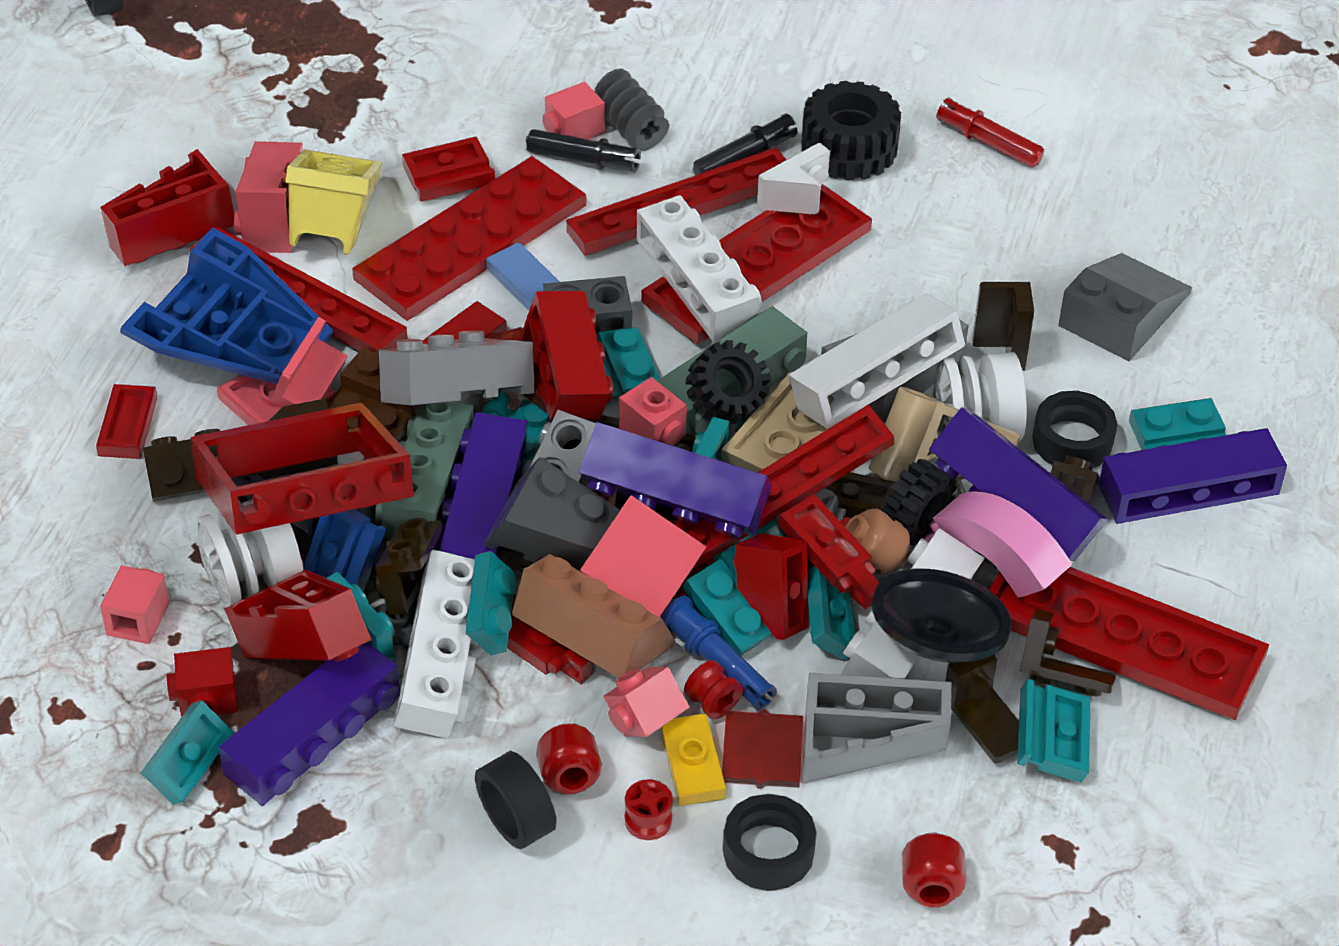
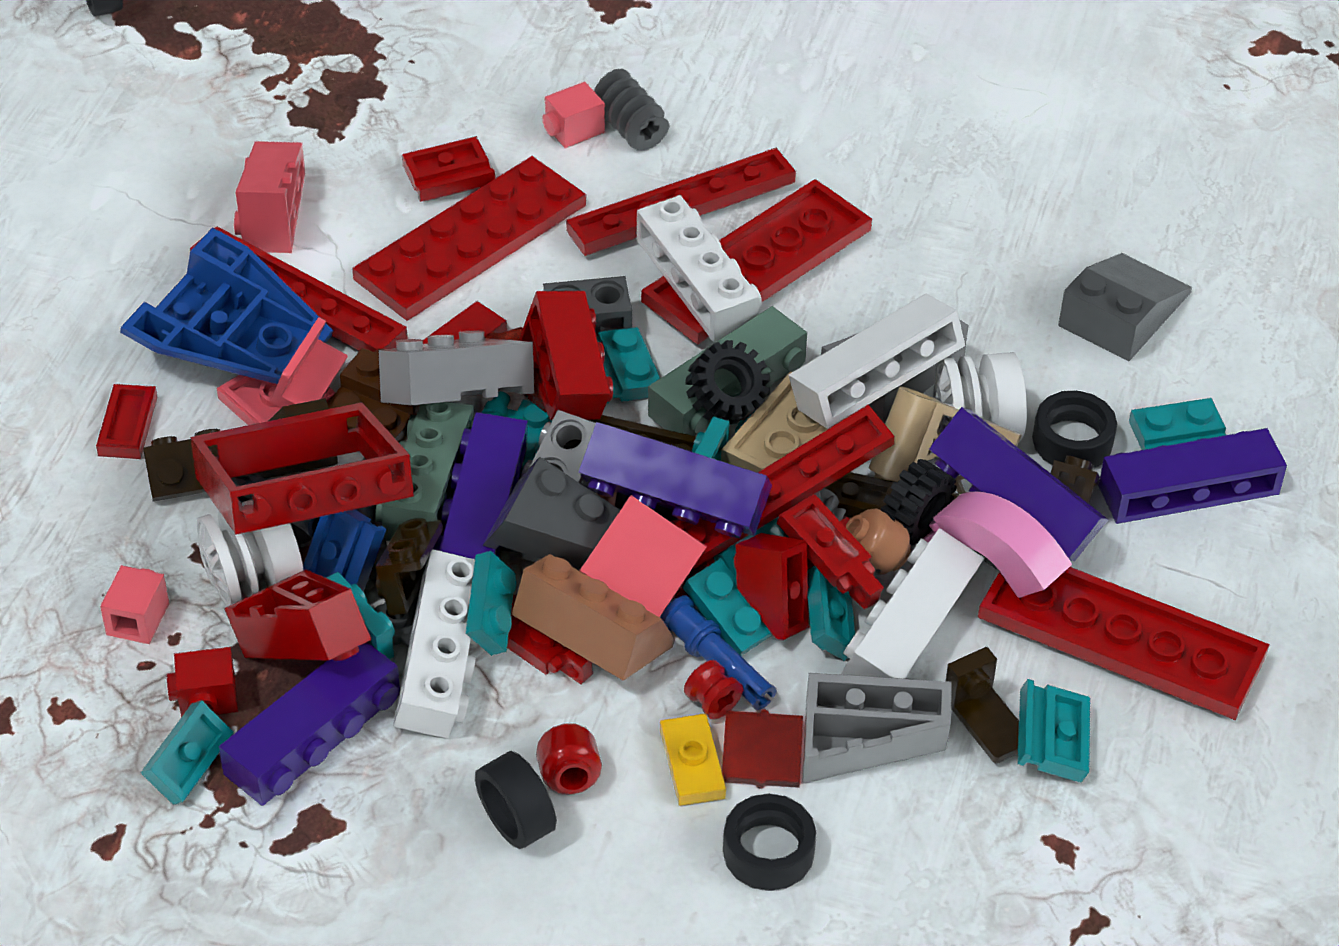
red wedge [100,149,235,266] -> none
light yellow piece [286,149,383,255] -> none
medium blue tile [486,242,560,311] -> none
black axle [526,129,641,173] -> none
coral brick [603,667,689,737] -> none
coral brick [619,377,687,446] -> none
red wheel [624,779,673,841] -> none
black axle [692,113,798,175] -> none
white slope [757,143,830,214] -> none
black tyre [801,81,901,180] -> none
black dish [872,568,1012,663] -> none
red head [902,832,966,908] -> none
red axle [936,97,1044,167] -> none
dark brown panel [972,282,1034,371] -> none
dark brown bracket [1019,609,1116,696] -> none

